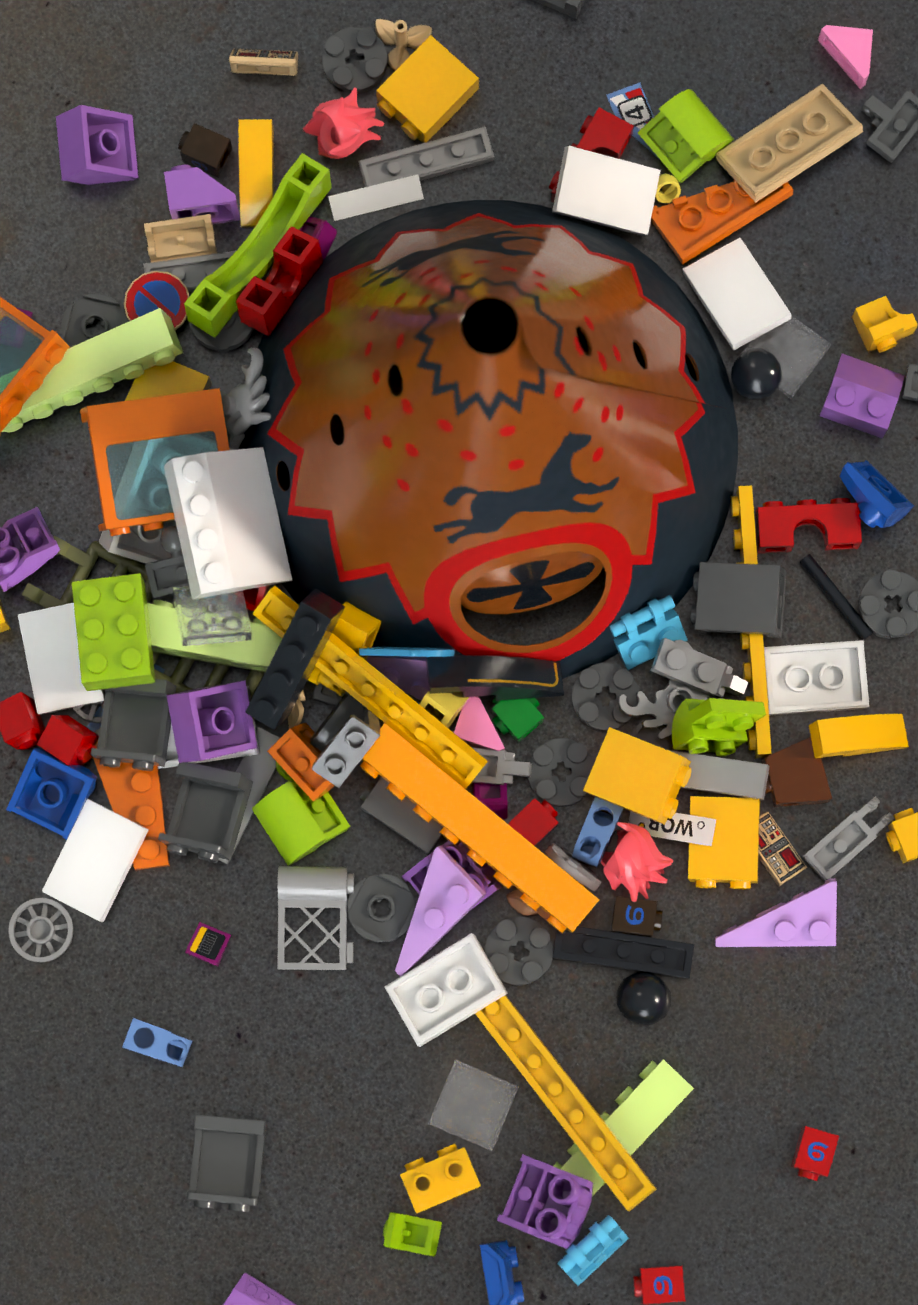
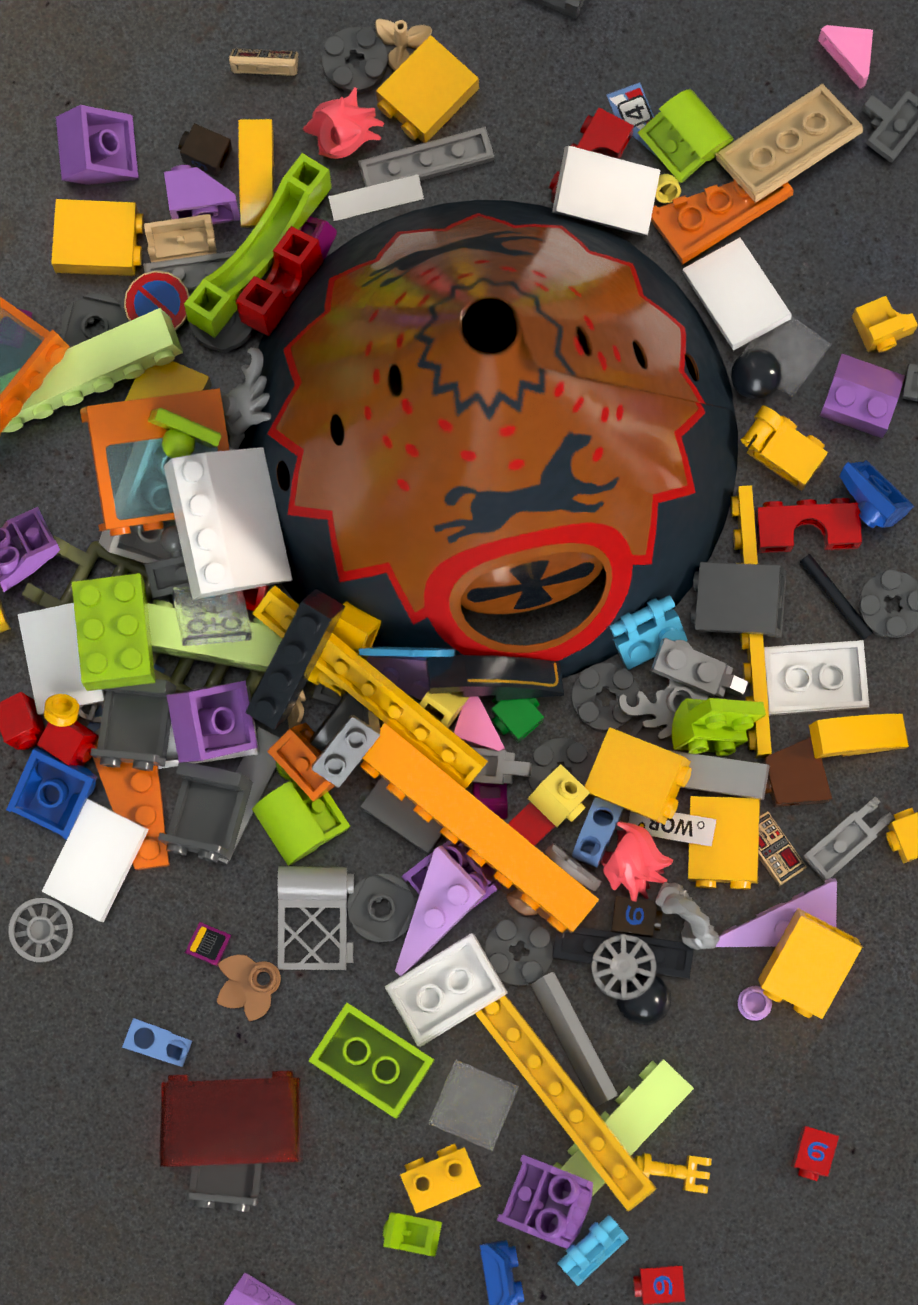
none -> yellow tile [44,694,79,727]
none -> yellow brick [51,199,144,276]
none -> lime tile [148,408,222,459]
none -> clear red windscreen [159,1071,303,1167]
none -> medium nougat plate [217,955,281,1021]
none -> lime brick [309,1002,435,1119]
none -> light yellow brick [528,764,590,827]
none -> light grey tile [531,972,618,1108]
none -> light grey wheel [591,934,657,1000]
none -> yellow hinge [634,1153,712,1194]
none -> light grey piece [656,882,720,950]
none -> lavender plate [737,986,772,1021]
none -> yellow hinge [741,405,828,491]
none -> yellow brick [758,908,862,1019]

